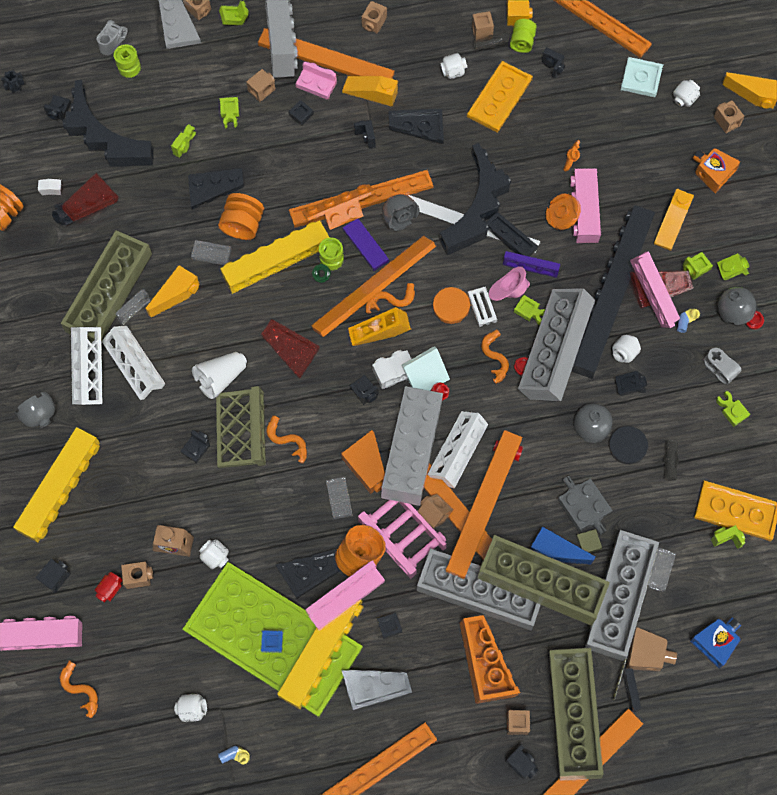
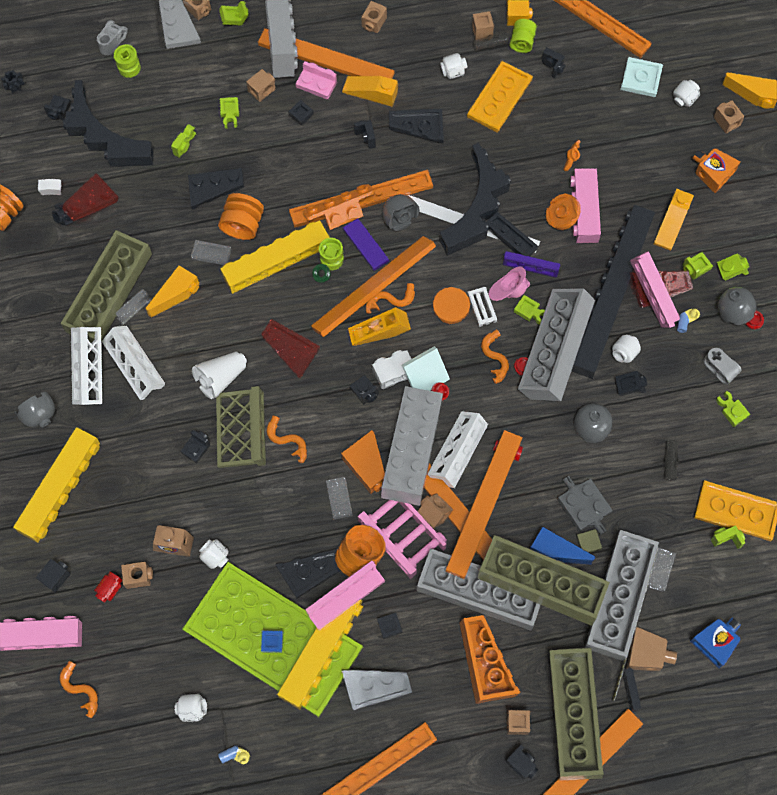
black tile [609,426,648,465] -> none

